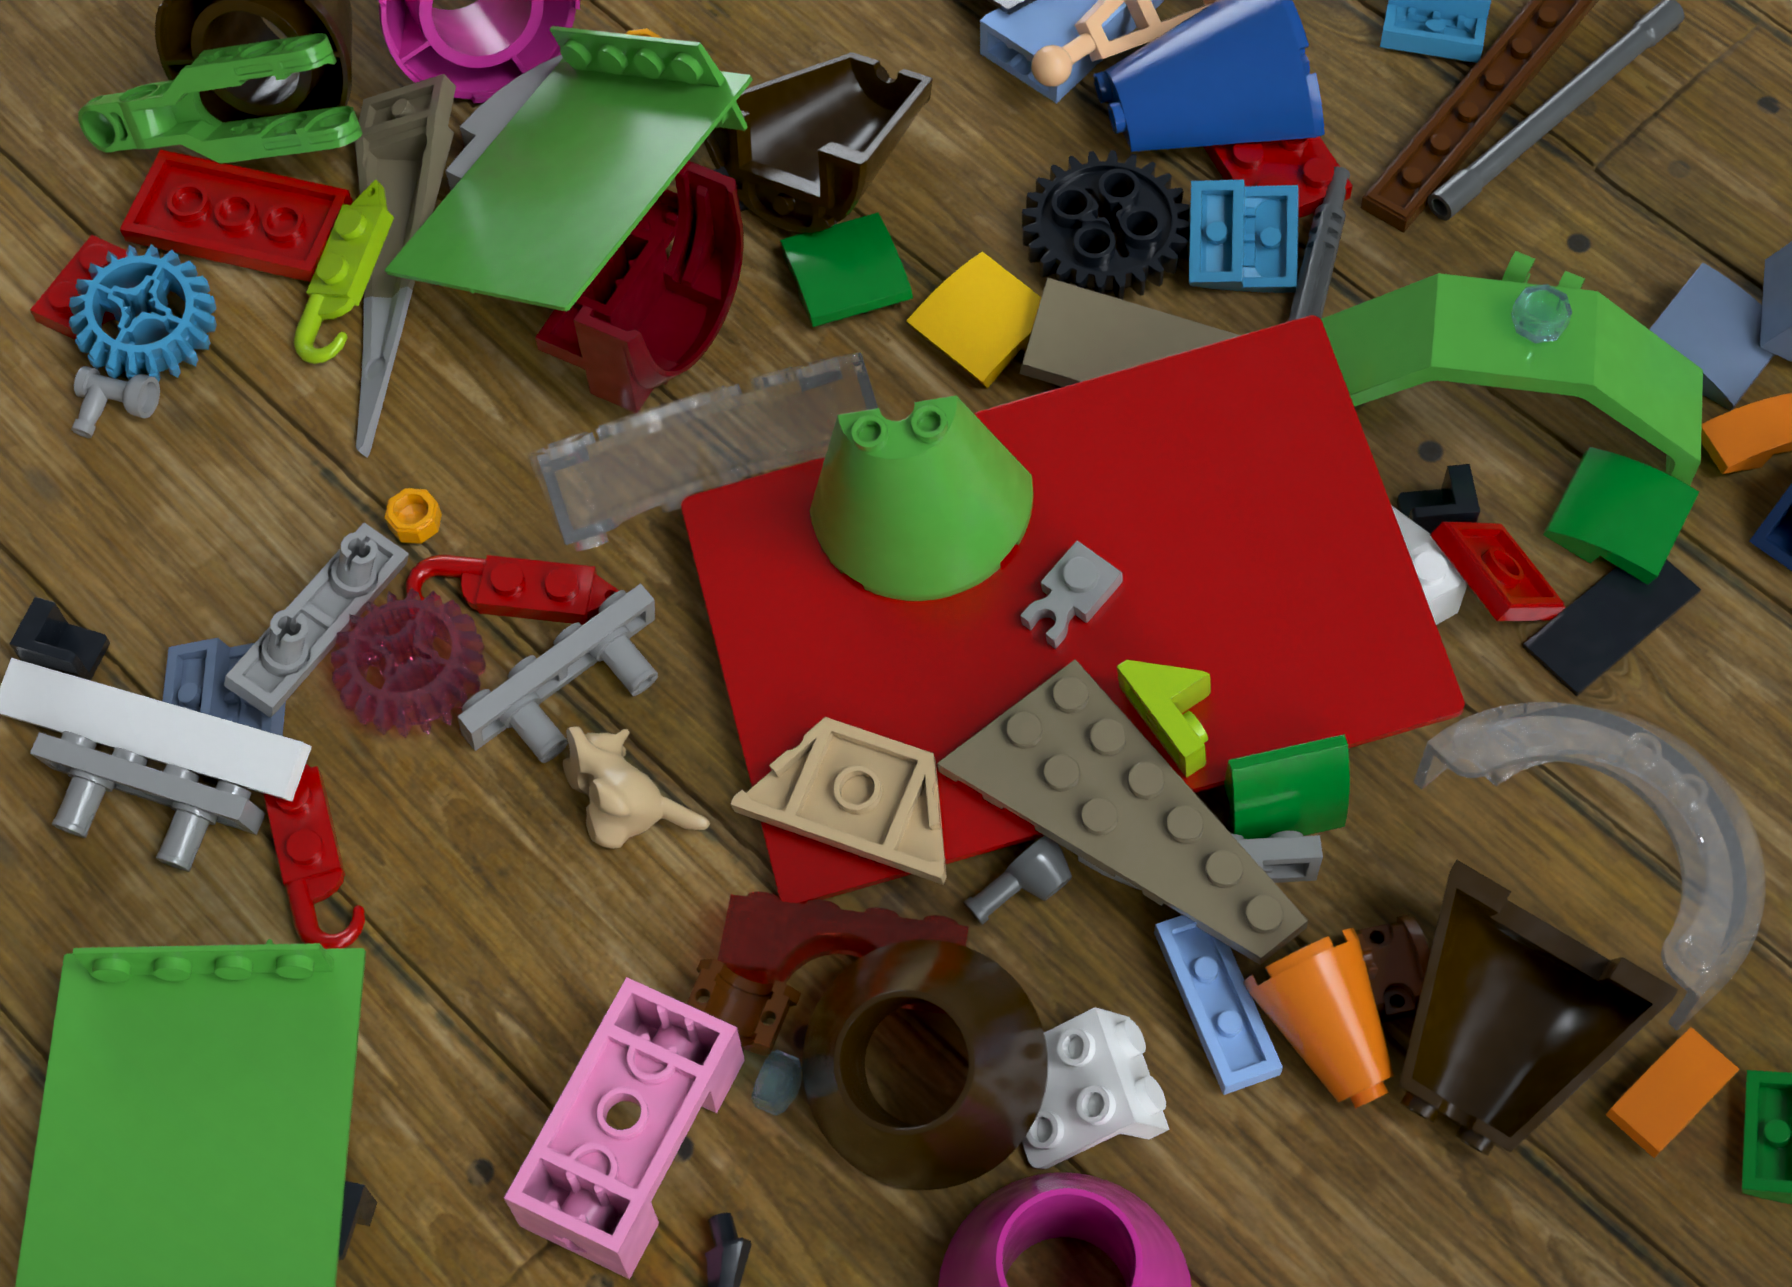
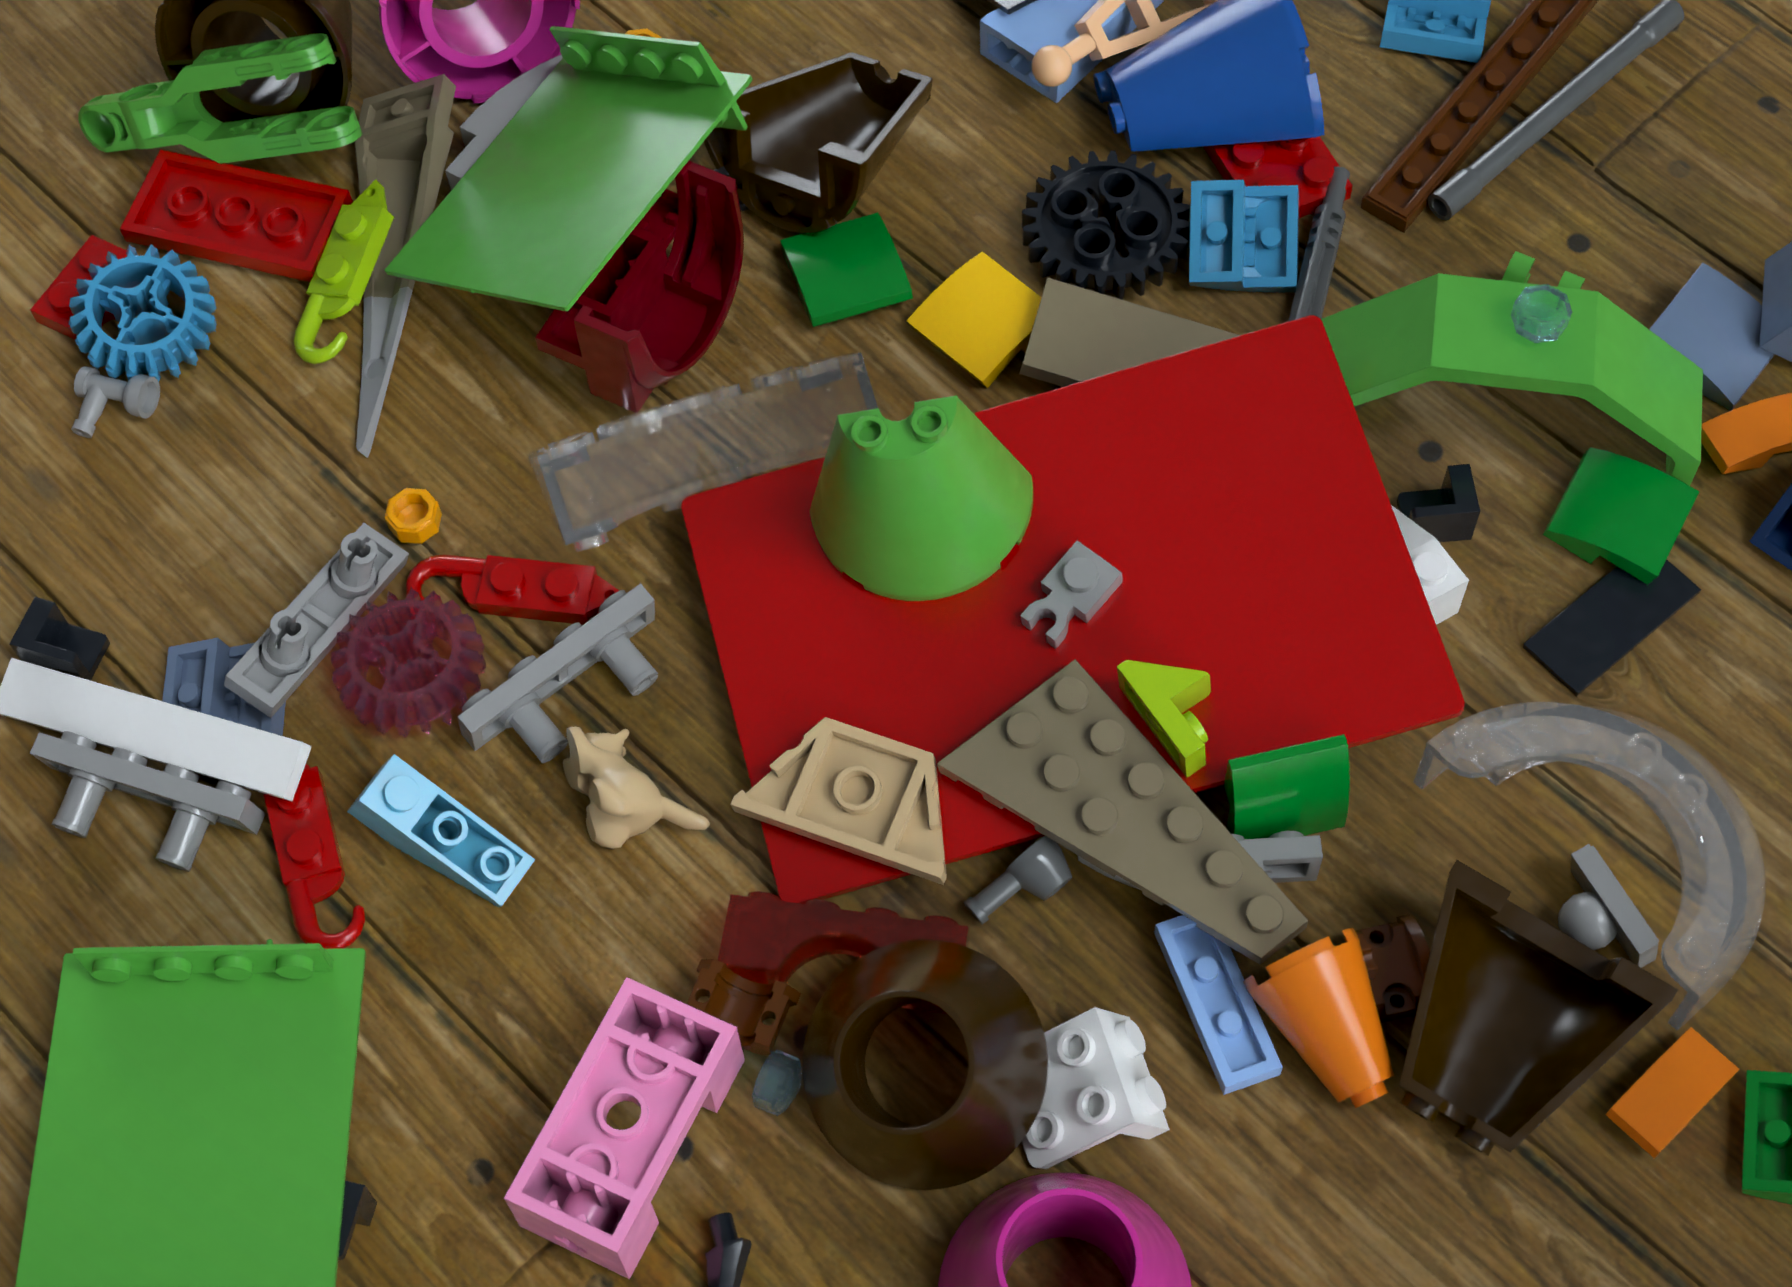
red tile [1430,522,1566,621] -> none
none -> medium azure slope [347,754,535,908]
none -> light grey tile [1558,844,1659,968]

